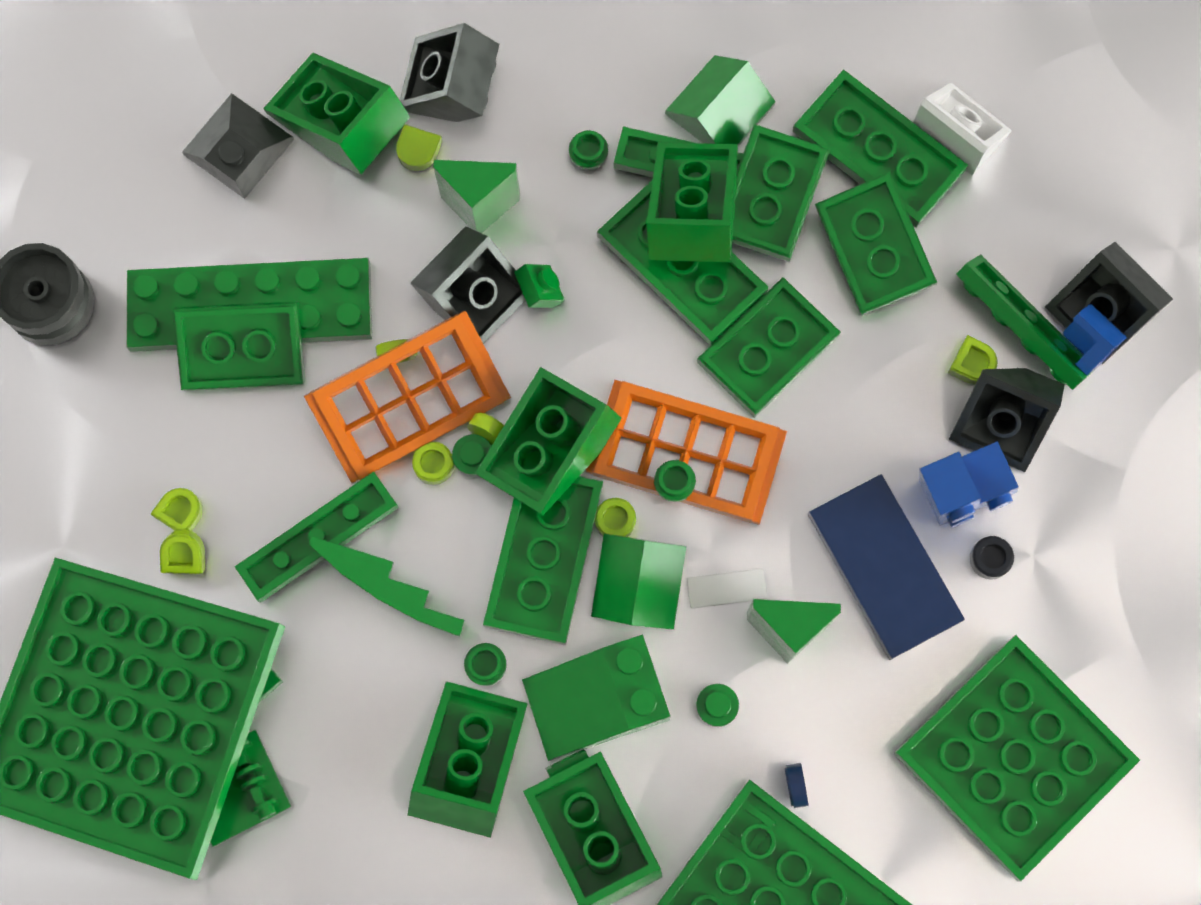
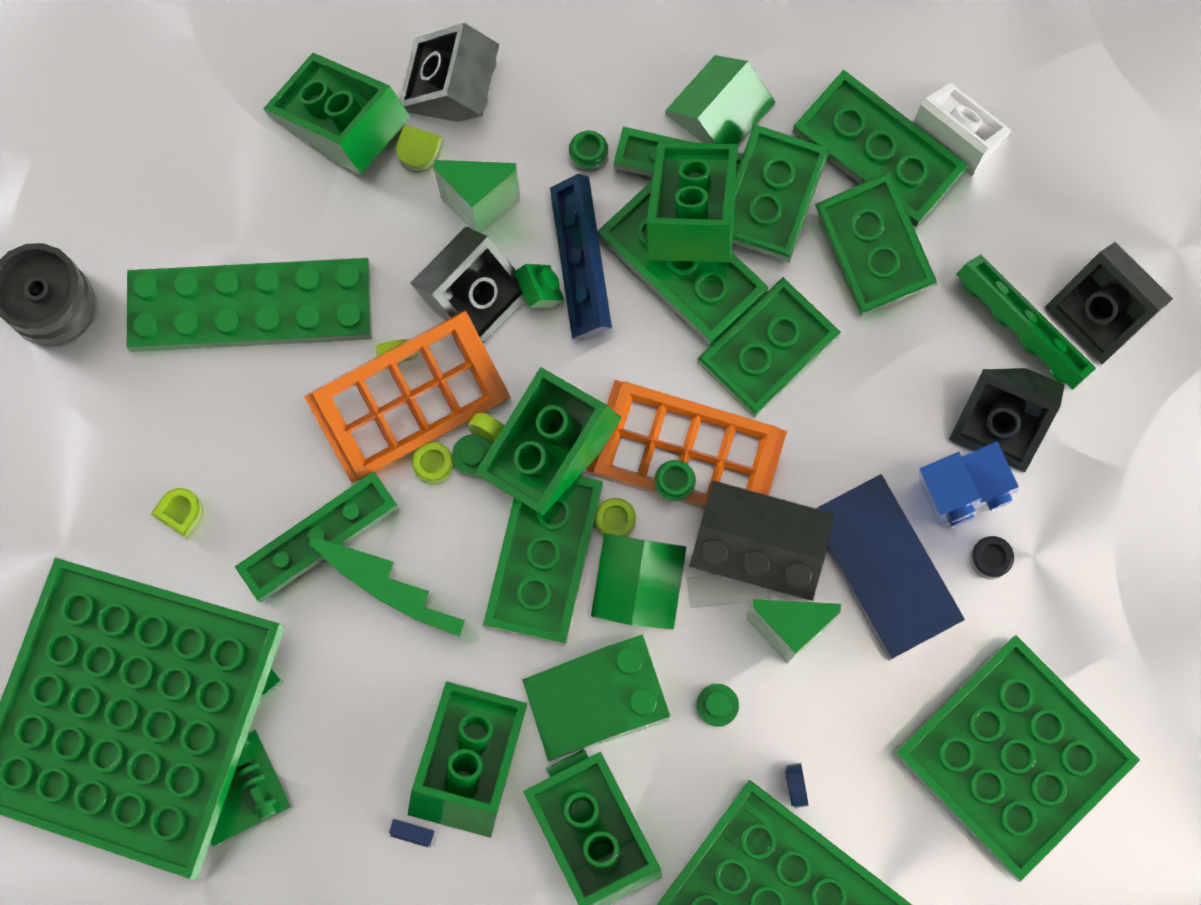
lime tile [160,529,206,574] -> none
green tile [173,301,305,390] -> none
pearl dark grey slope [182,93,294,199] -> none
green plate [464,643,507,686] -> none
lime tile [948,335,998,385] -> none
blue panel [1063,304,1127,375] -> none
none -> dark blue tile [389,819,439,848]
none -> dark blue plate [550,174,612,341]
none -> pearl dark grey slope [689,480,835,601]

